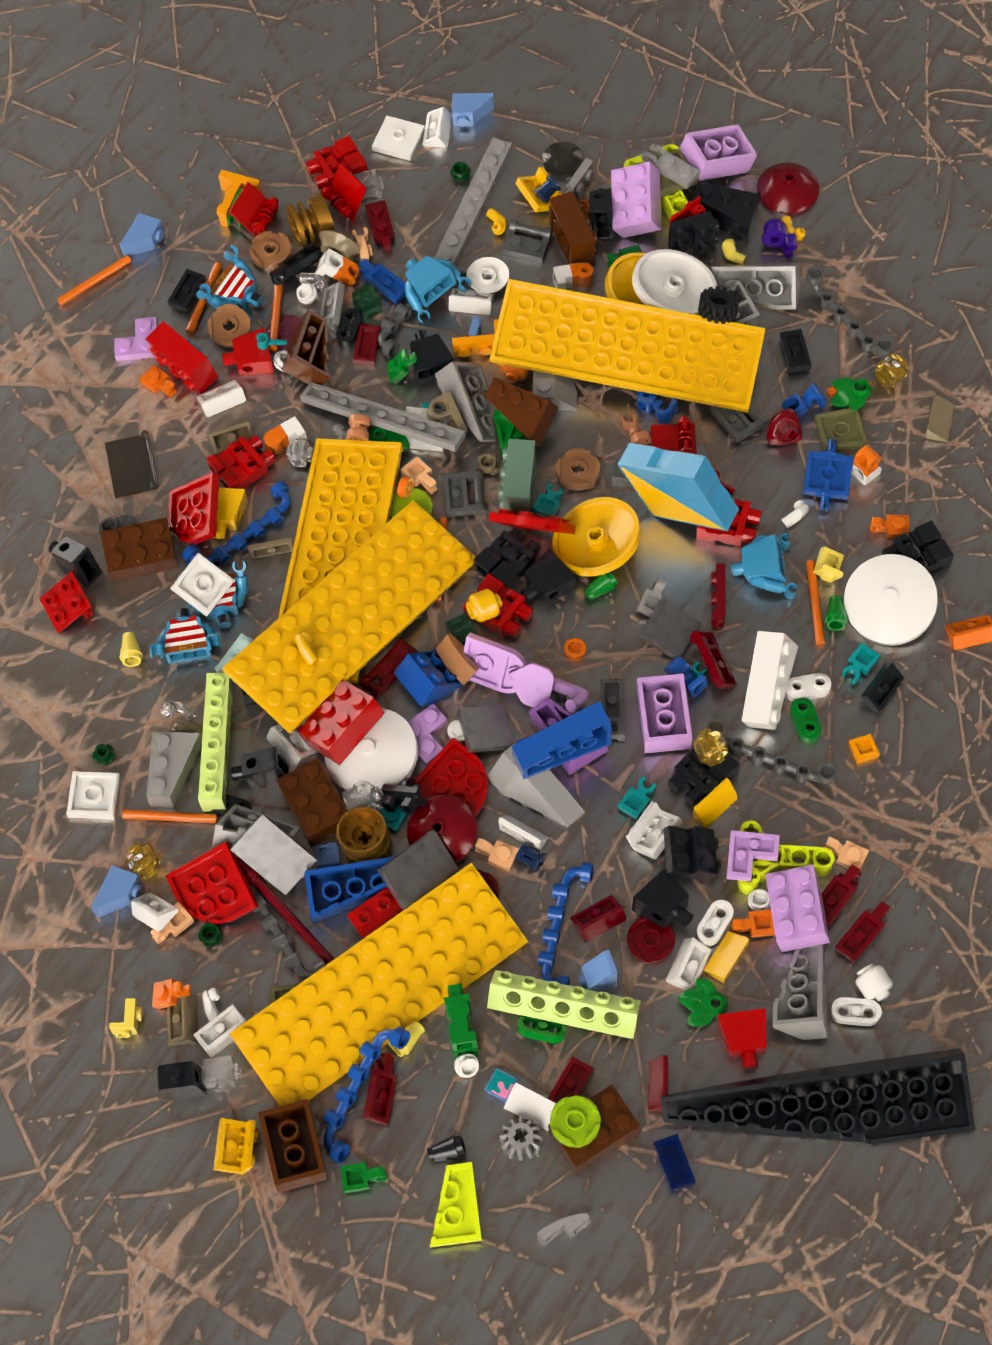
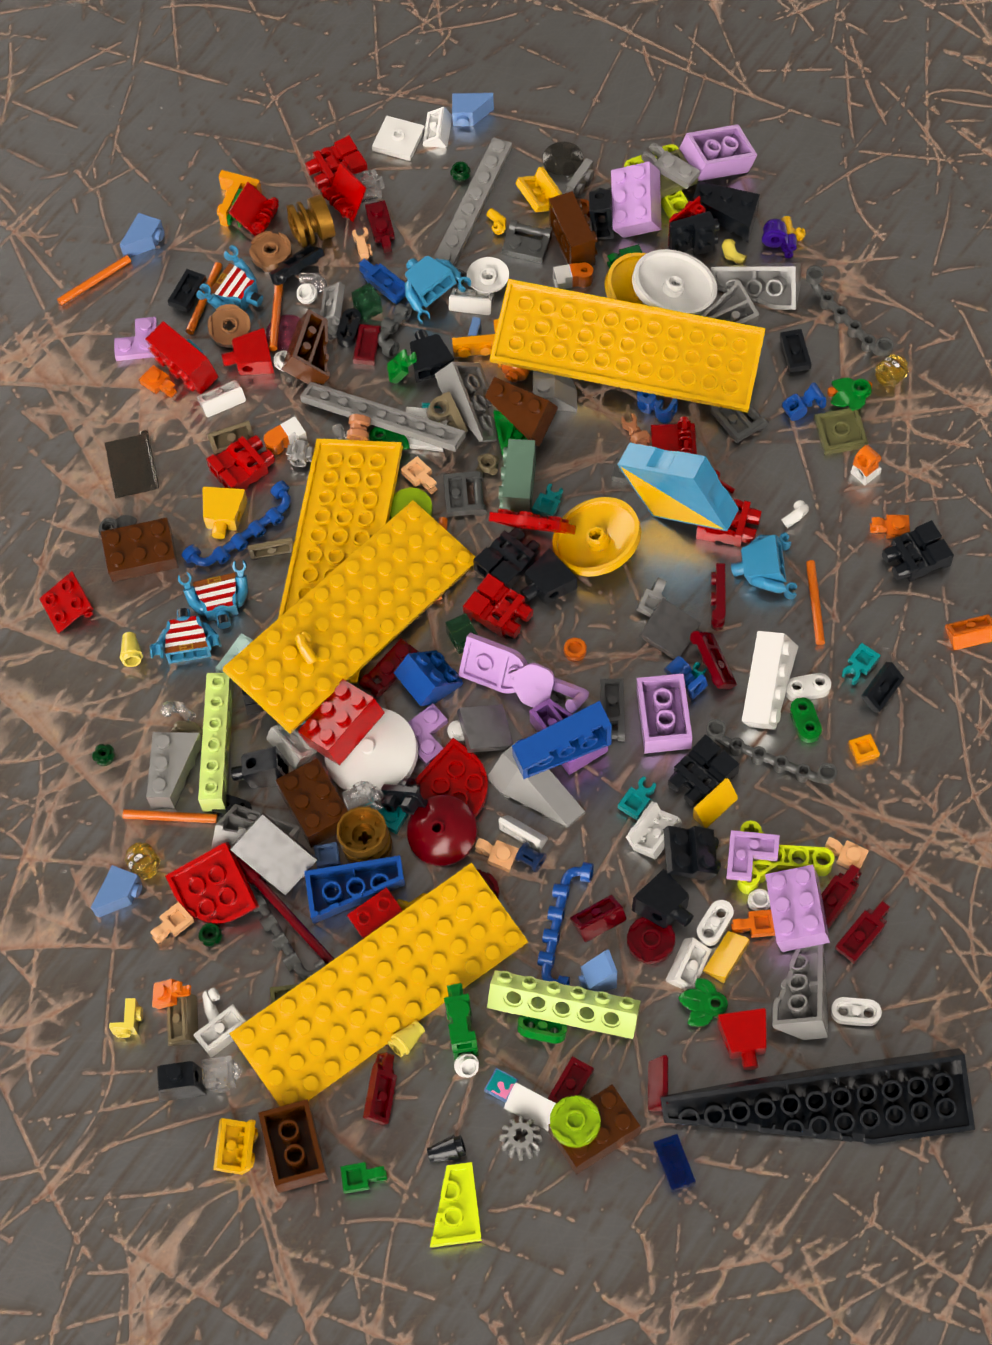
black torso [49,537,102,588] -> none
white tile [66,771,120,819] -> none
white slope [131,892,178,932] -> none
red plate [168,472,219,544] -> none
white tile [170,552,235,617] -> none
teal hand [256,333,287,350] -> none
leg [315,248,360,286] -> none
dark tan piece [319,230,360,261] -> none
blue bar [324,1027,410,1163] -> none
flat silver tile [377,830,459,911] -> none
orange tile [397,476,414,499] -> none
medium nougat slope [435,633,480,685] -> none
yellow head [466,589,502,622] -> none
dark blue bush [533,175,561,204] -> none
light grey slope [537,1213,591,1247] -> none
medium nougat plate [556,448,600,491] -> none
green cone [583,572,618,601] -> none
clear yellow head [693,729,728,766] -> none
black tyre [698,286,740,324] -> none
dark red dish [757,163,820,215] -> none
dark red piece [766,409,802,446] -> none
blue plate [803,439,853,511] -> none
light yellow bracket [813,546,844,582] -> none
green cone [825,595,848,631] -> none
white dish [844,554,938,646] -> none
white head [855,963,893,1002] -> none
dark tan slope [925,394,954,443] -> none

